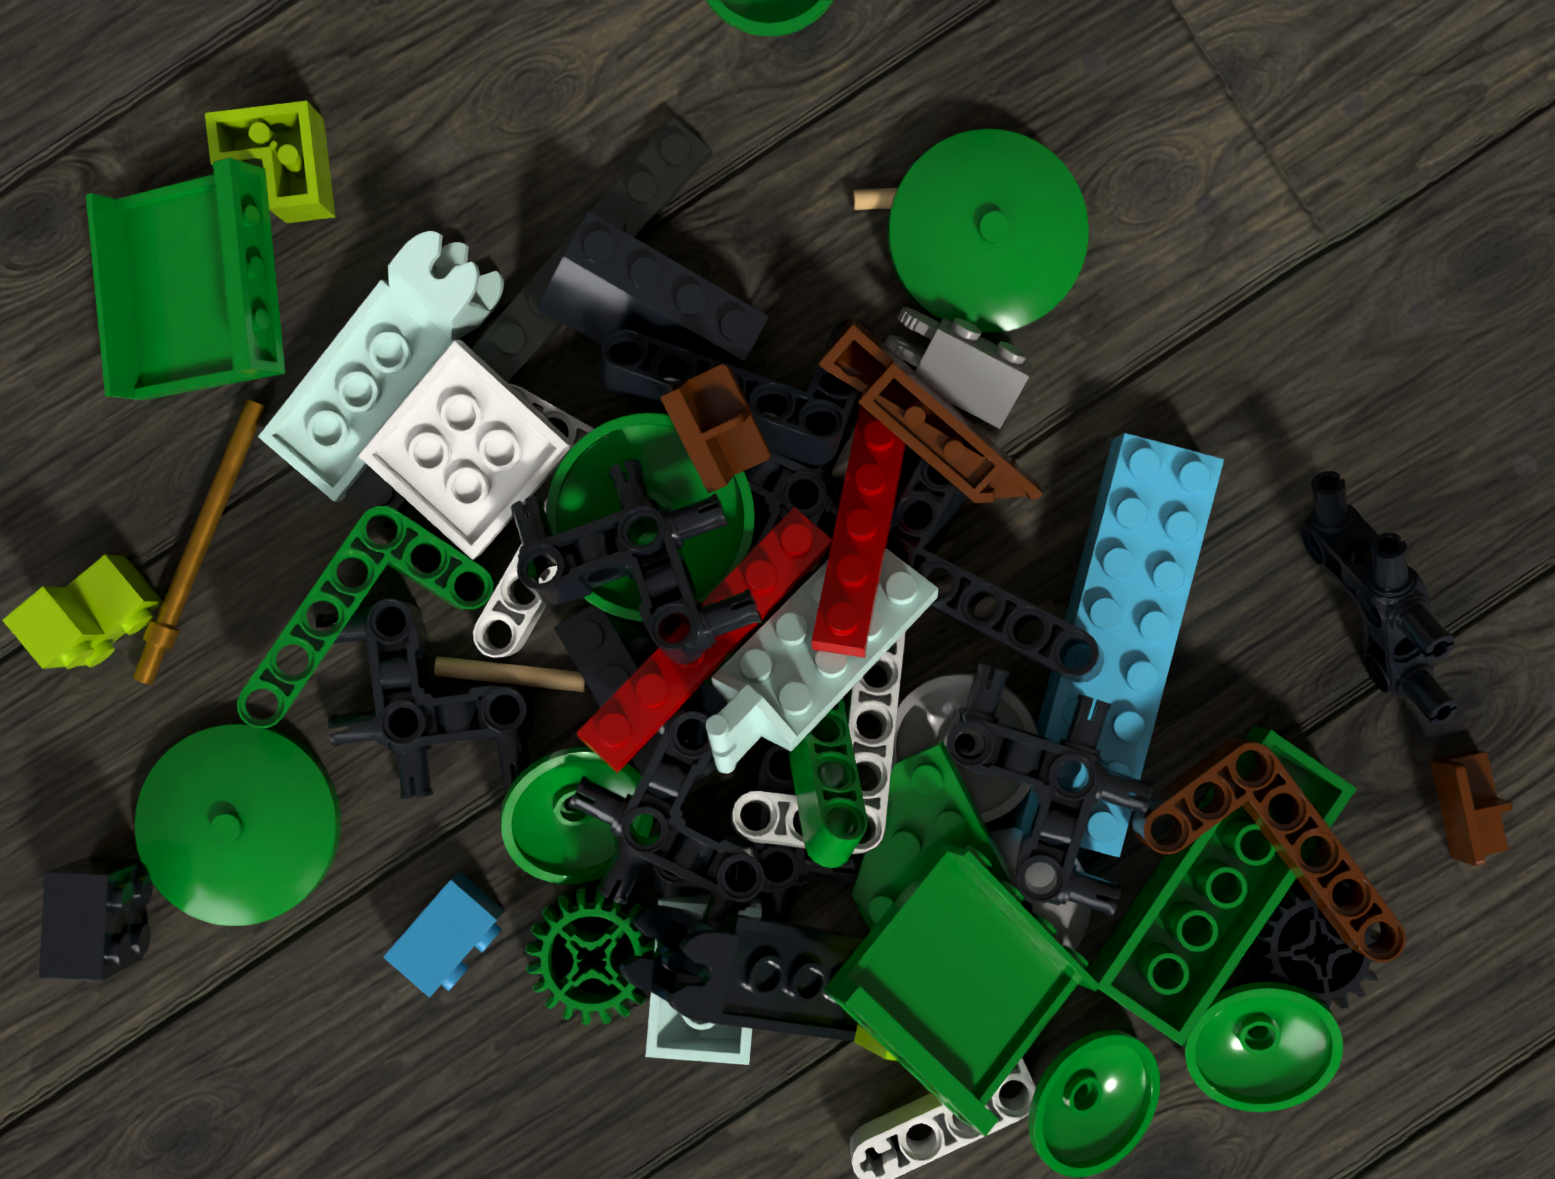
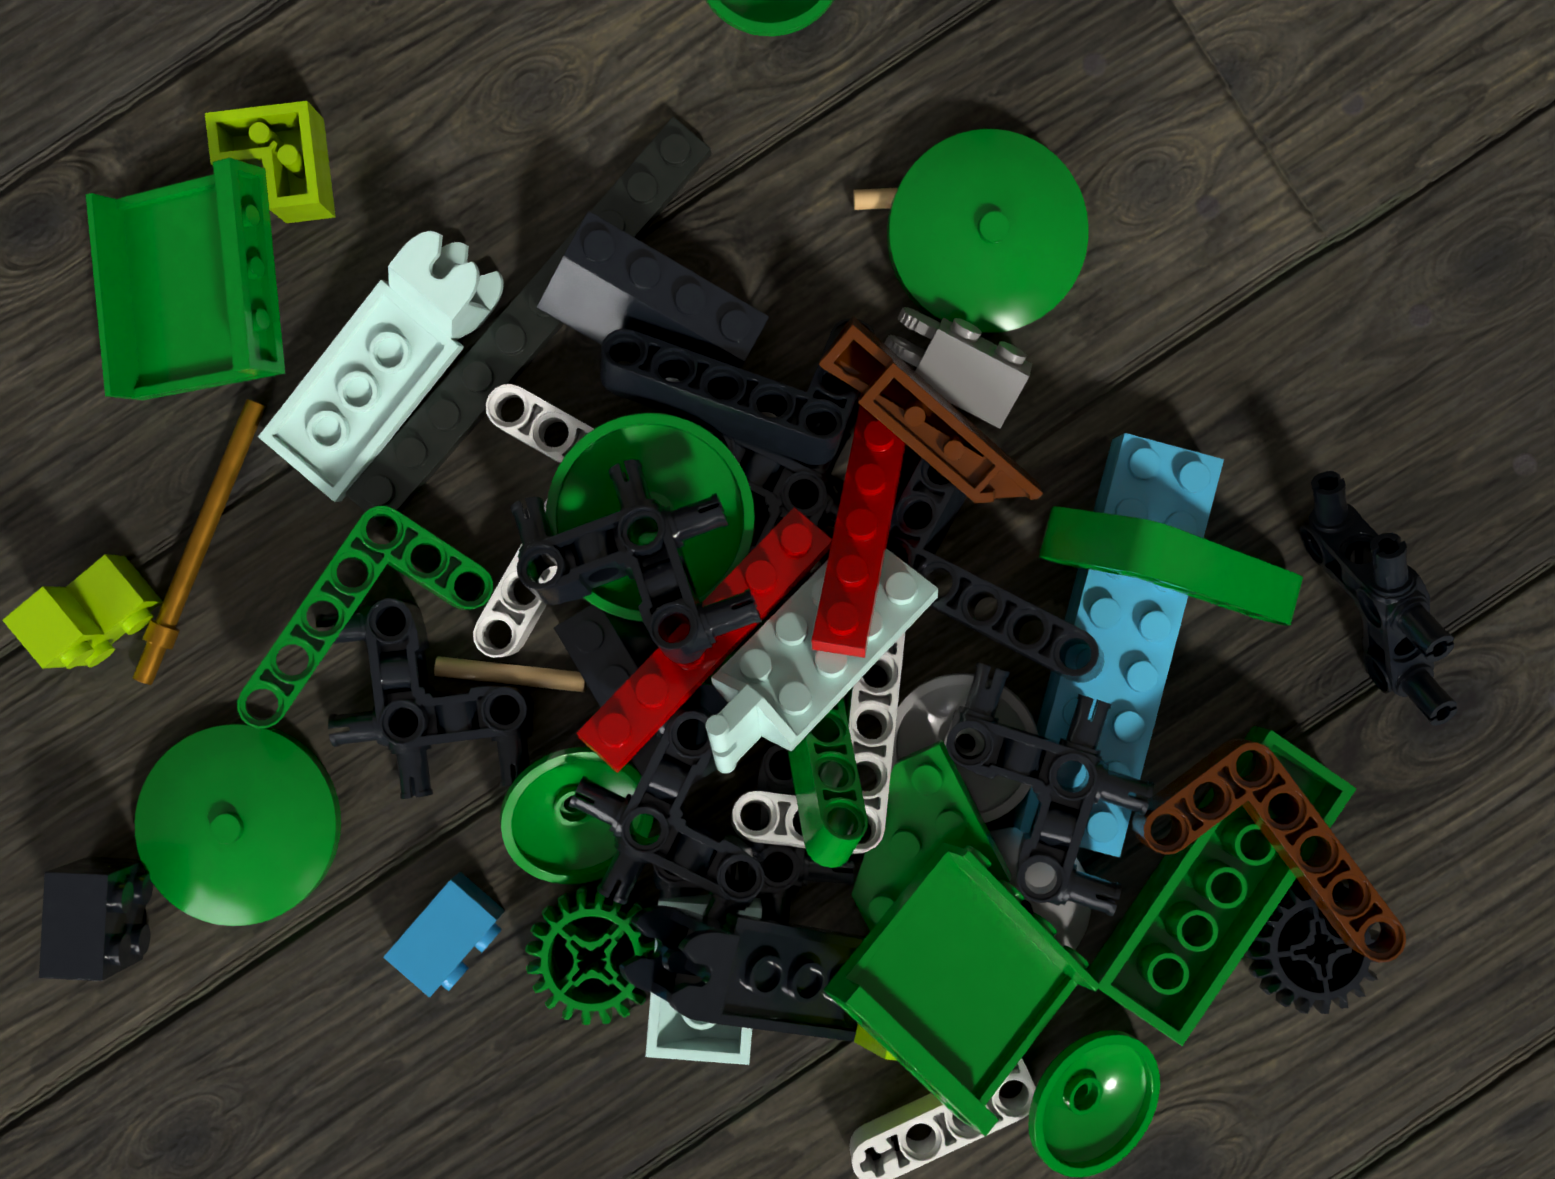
white plate [358,340,575,560] -> none
reddish brown panel [660,363,771,494] -> none
green dish [1184,982,1343,1112] -> none
reddish brown panel [1430,750,1513,866] -> none
none -> green beam [1039,506,1303,626]

